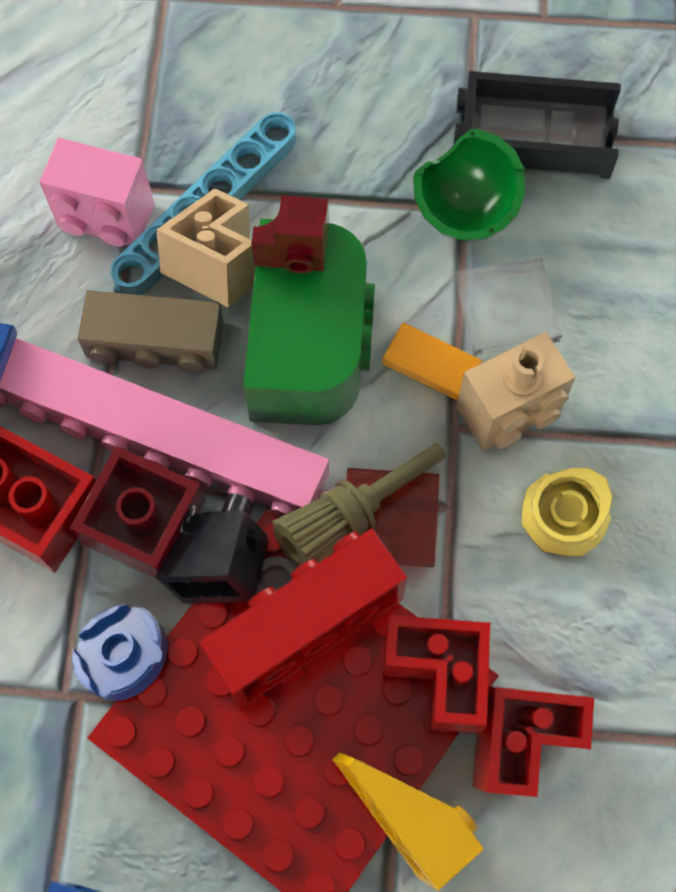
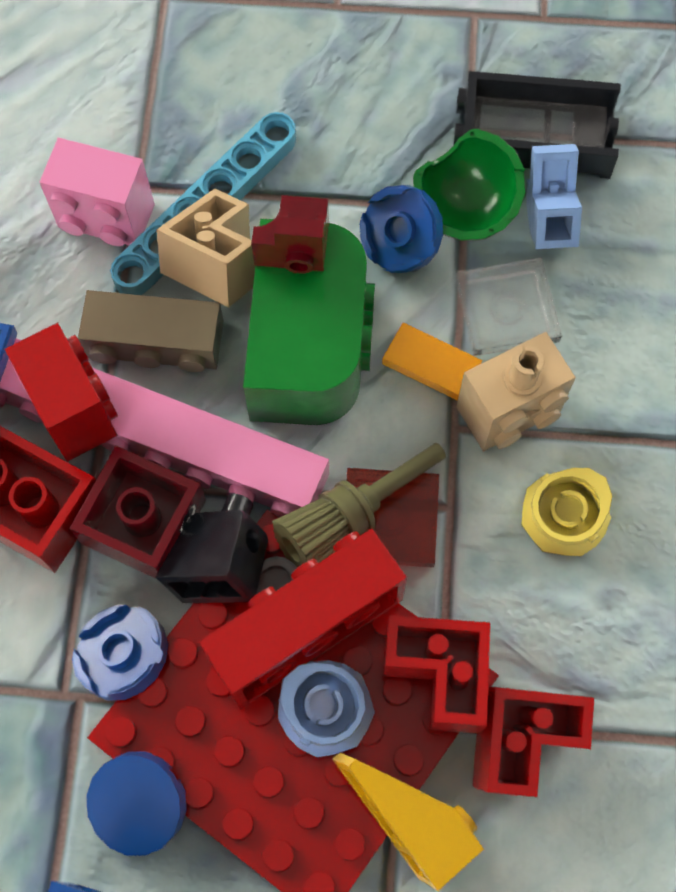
none -> red brick [5,322,118,462]
none -> blue tile [86,751,187,856]
none -> light blue hat [278,661,375,757]
none -> blue tile [360,185,443,273]
none -> light blue brick [526,144,582,249]

